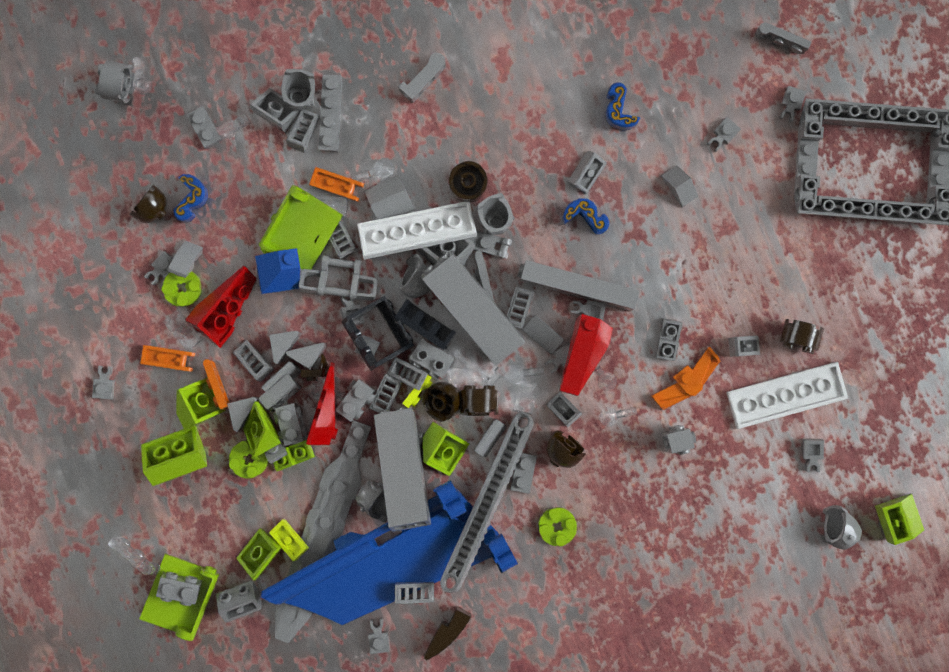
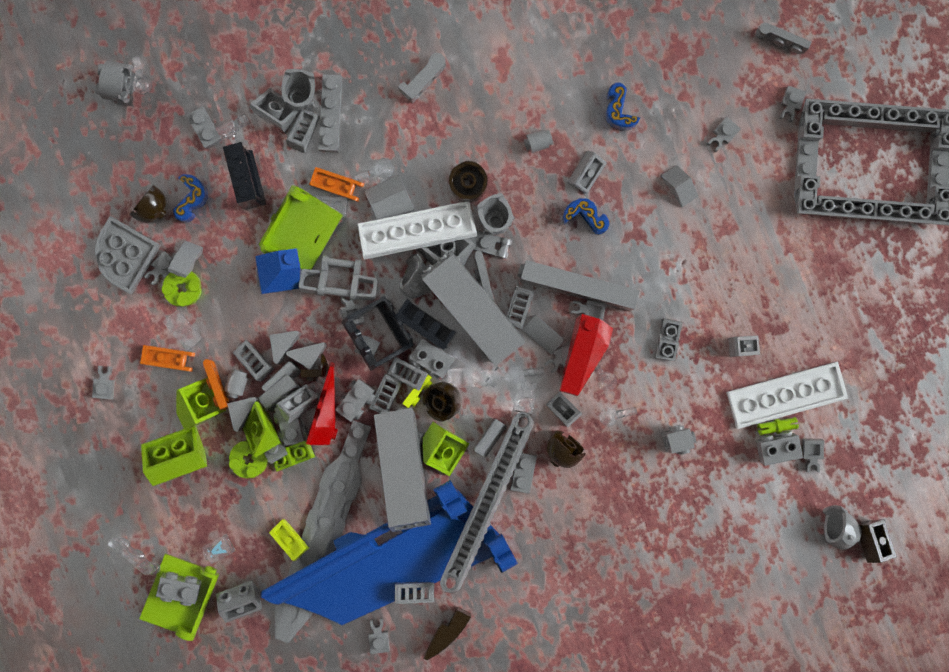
red wedge [185,266,256,348] -> none
lime slope [236,528,281,580] -> none
light grey slope [330,220,358,259] -> none
light grey helmet [355,480,387,522] -> none
dark brown brick [460,385,499,416] -> none
lime plate [538,507,577,546] -> none
orange plate [651,347,720,410] -> none
dark brown brick [780,319,824,354] -> none
lime slope [875,493,924,545] -> none
none -> light grey plate [95,216,161,294]
none -> clear brick [202,534,236,564]
none -> black window [223,142,267,210]
none -> light grey brick [224,369,248,399]
none -> light grey slope [276,384,319,424]
none -> light grey brick [524,129,553,153]
none -> light grey brick [756,431,803,466]
none -> lime pin [757,417,799,436]
none -> dark brown brick [859,519,897,563]

